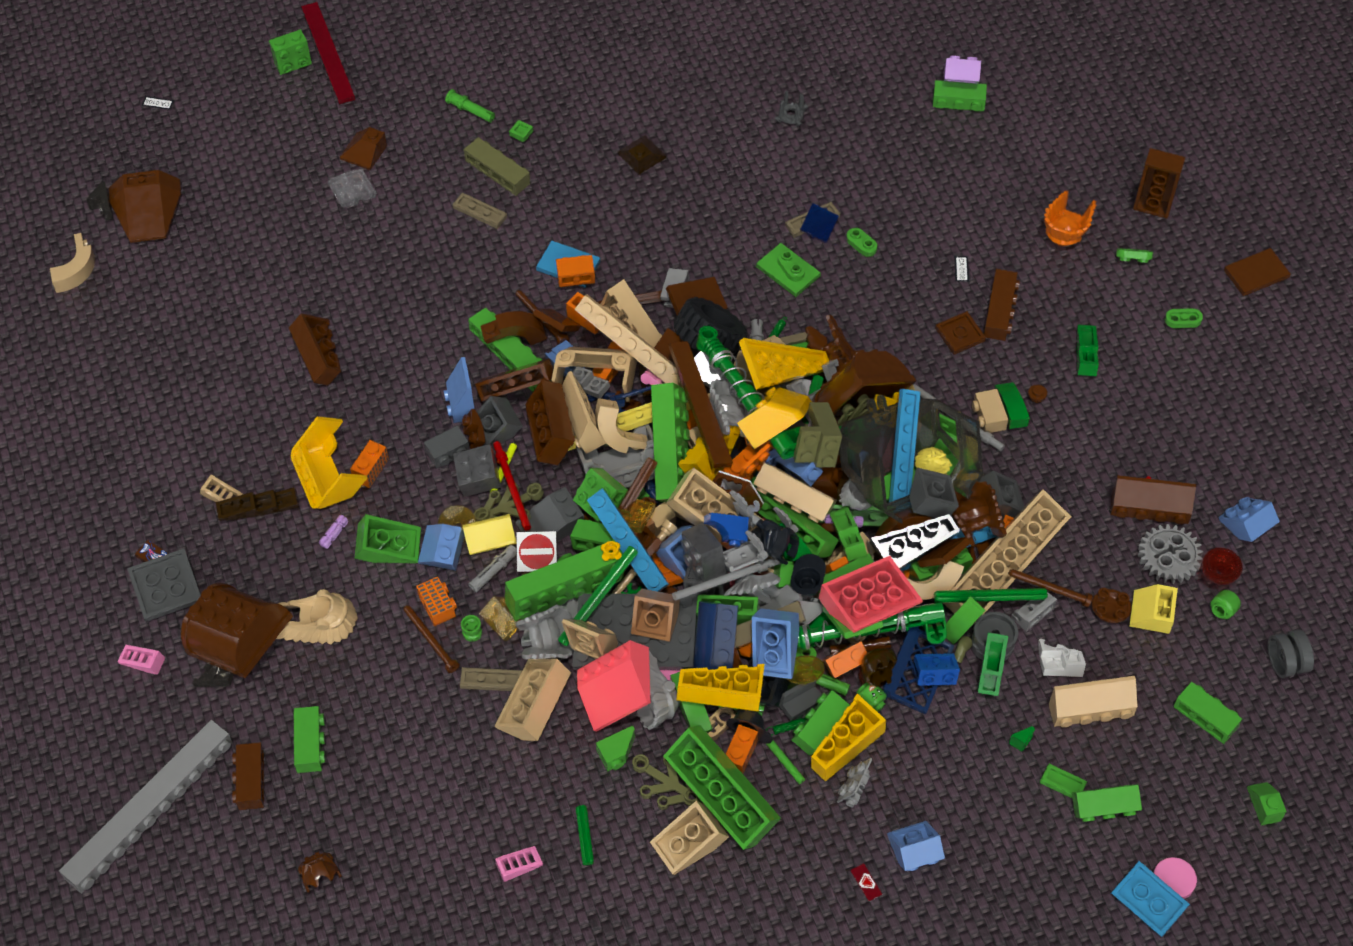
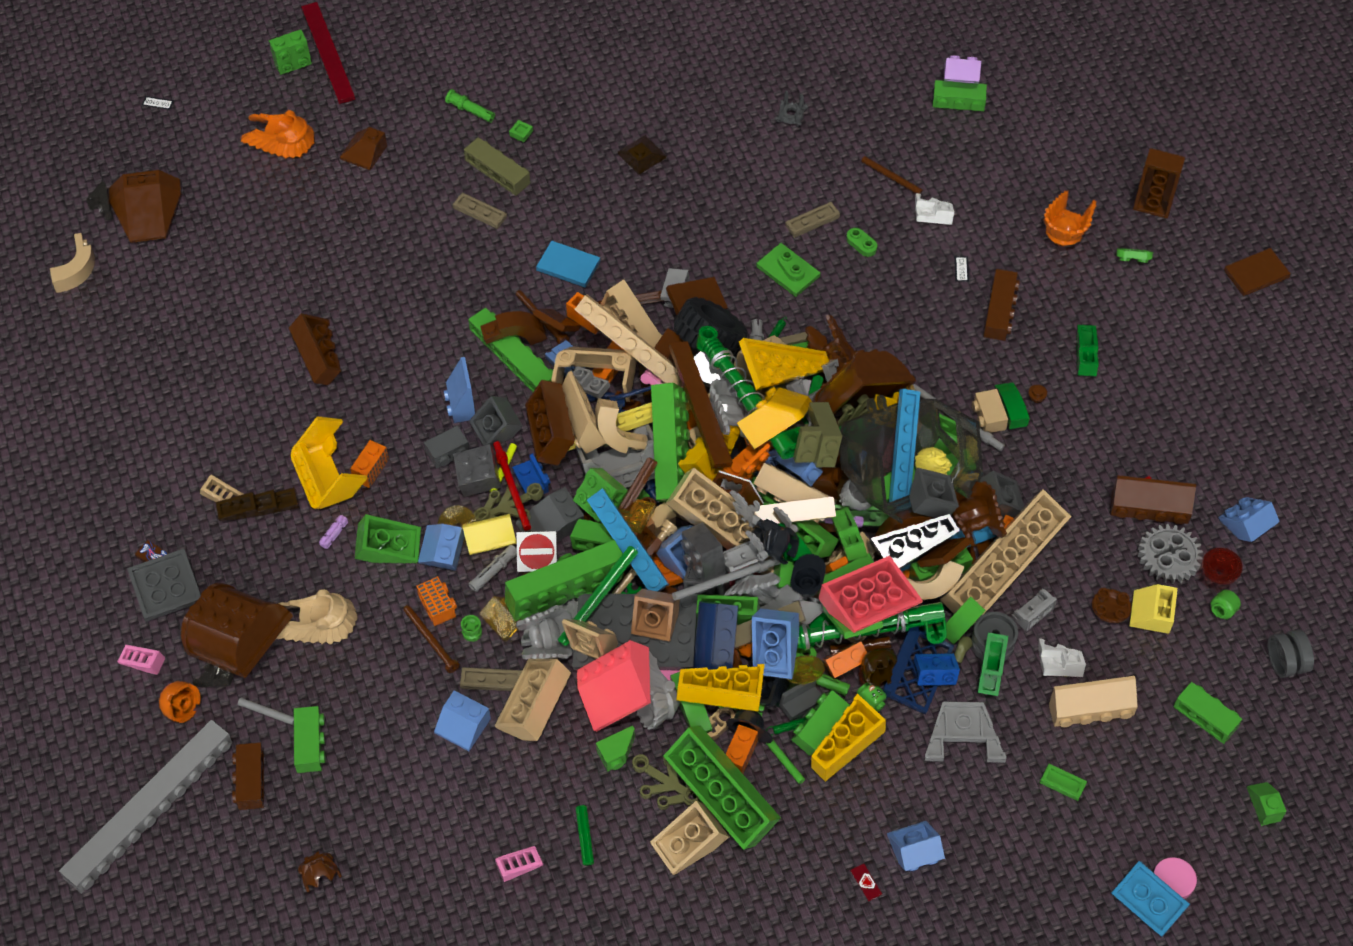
clear slope [328,169,377,207] -> none
reddish brown slope [462,409,485,449] -> none
reddish brown brick [475,358,553,401] -> none
orange brick [556,255,595,287] -> none
yellow plate [601,541,622,561] -> none
blue arch [704,513,749,547] -> none
clear blue piece [800,203,839,243] -> none
light grey hinge [837,758,872,807] -> none
green axle [933,588,1048,603] -> none
reddish brown tile [935,311,986,355] -> none
reddish brown bar [1008,569,1093,607] -> none
green slope [1009,726,1035,752] -> none
bright green brick [1072,784,1142,822] -> none
bright green plate [1165,308,1203,328] -> none
none -> orange cylinder [159,681,200,723]
none -> light grey bar [238,698,294,725]
none -> orange piece [241,110,315,159]
none -> medium blue slope [434,690,491,751]
none -> blue bracket [512,453,550,494]
none -> tile [755,497,836,527]
none -> reddish brown bar [861,156,923,194]
none -> white slope [915,193,954,225]
none -> light grey wing [925,702,1006,763]

